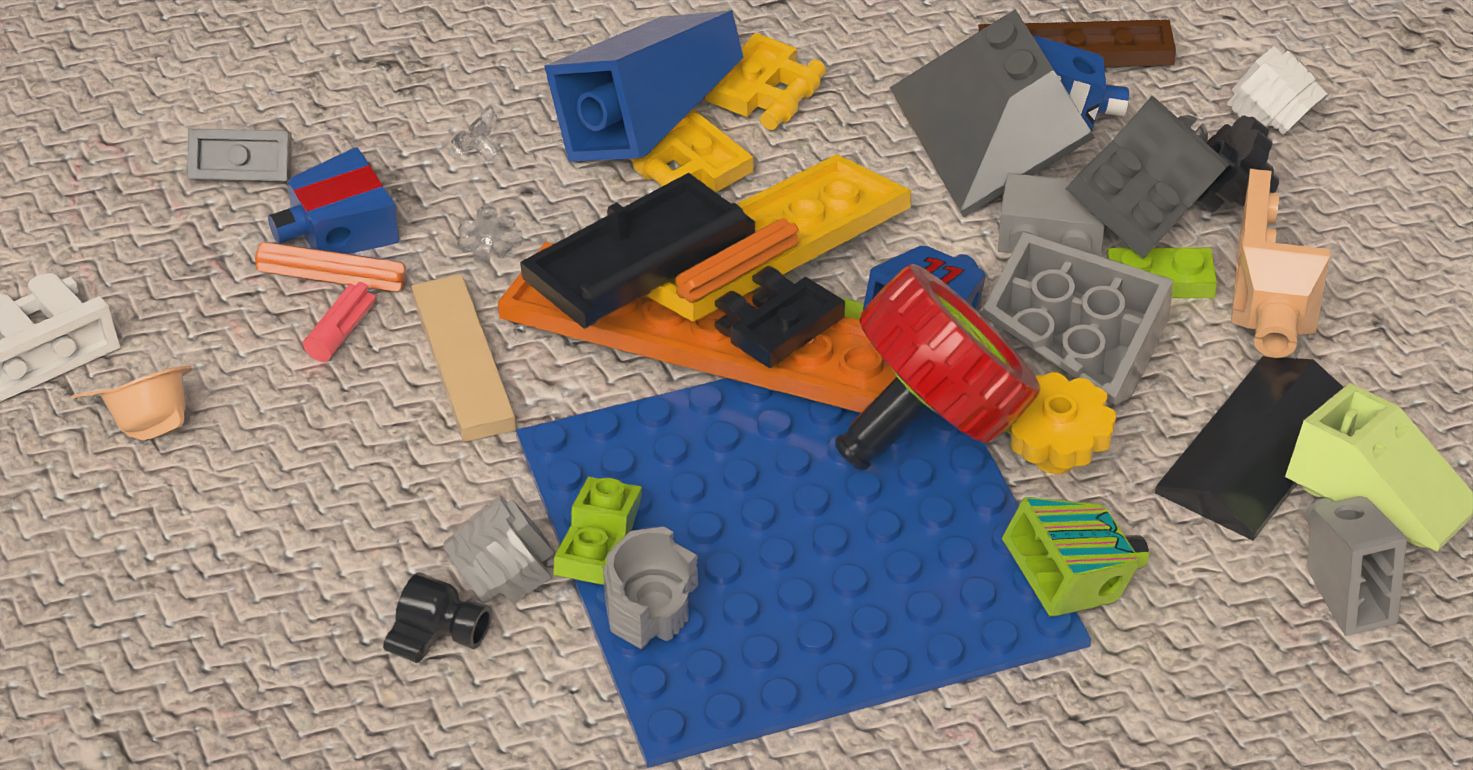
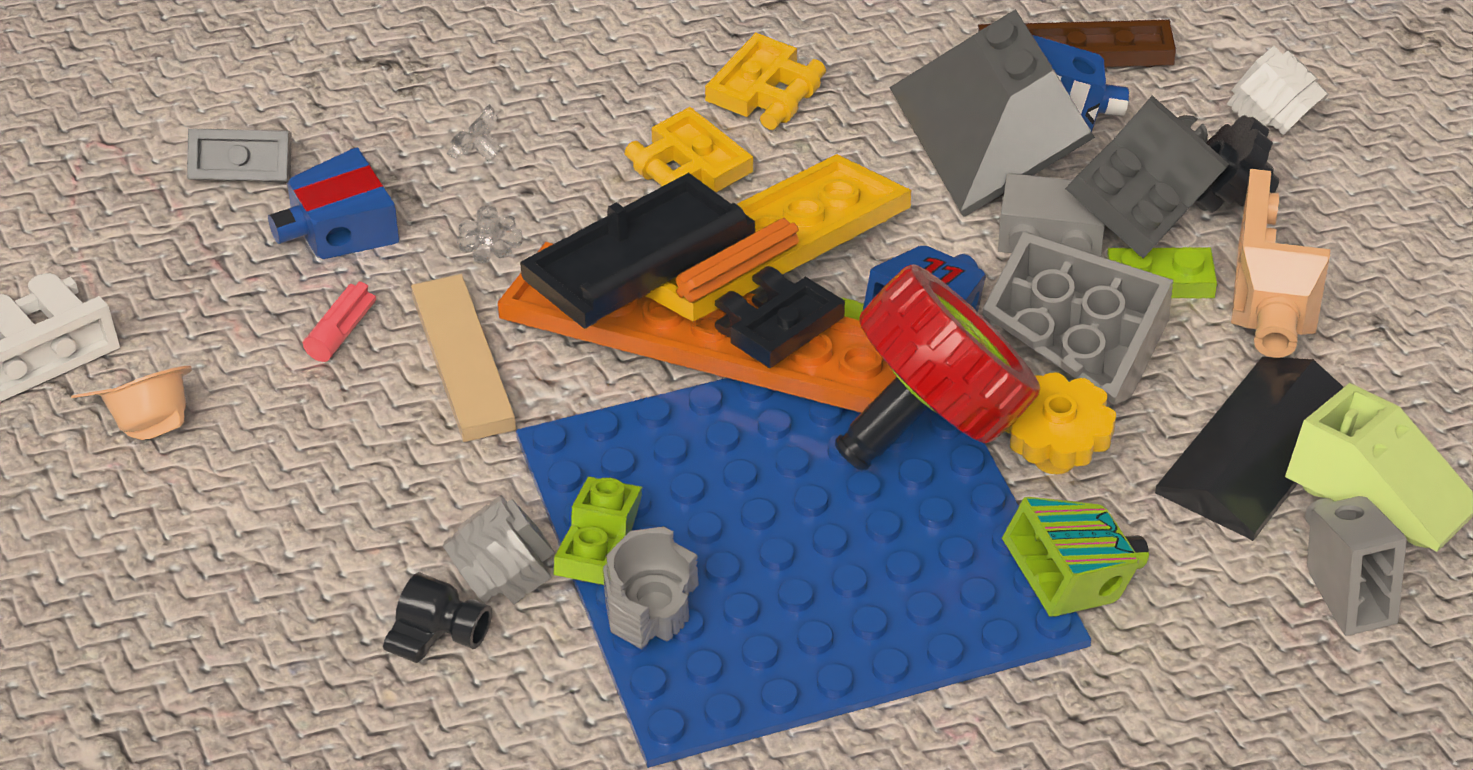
axle [255,242,406,293] -> none
blue slope [544,10,743,161] -> none

